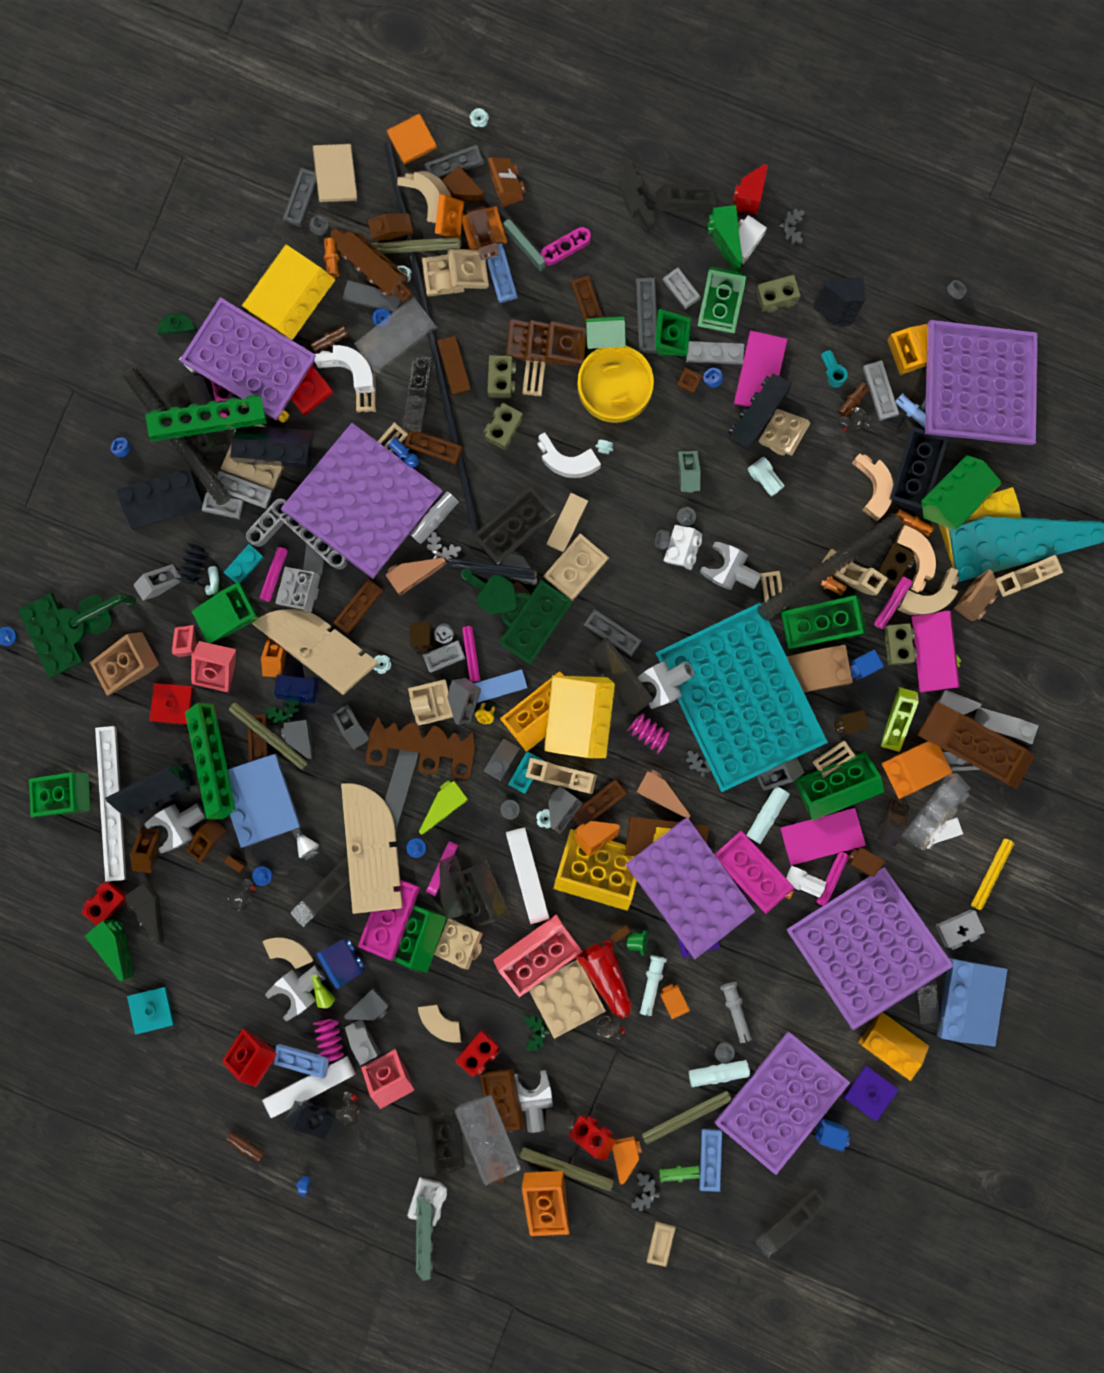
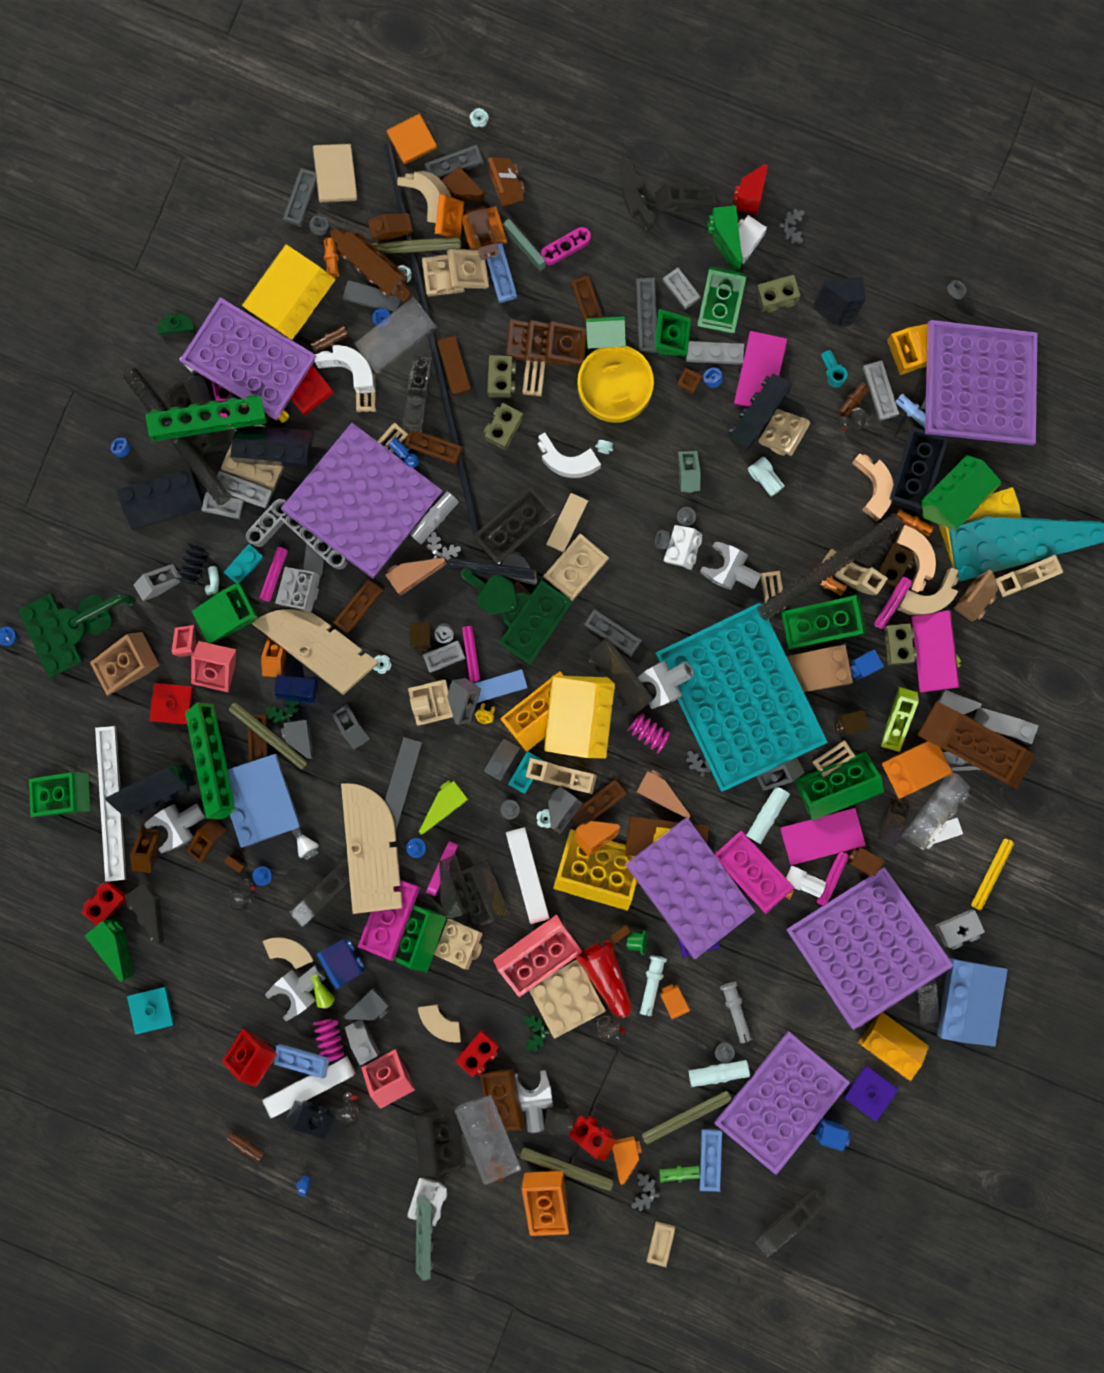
reddish brown piece [366,717,475,780] -> none

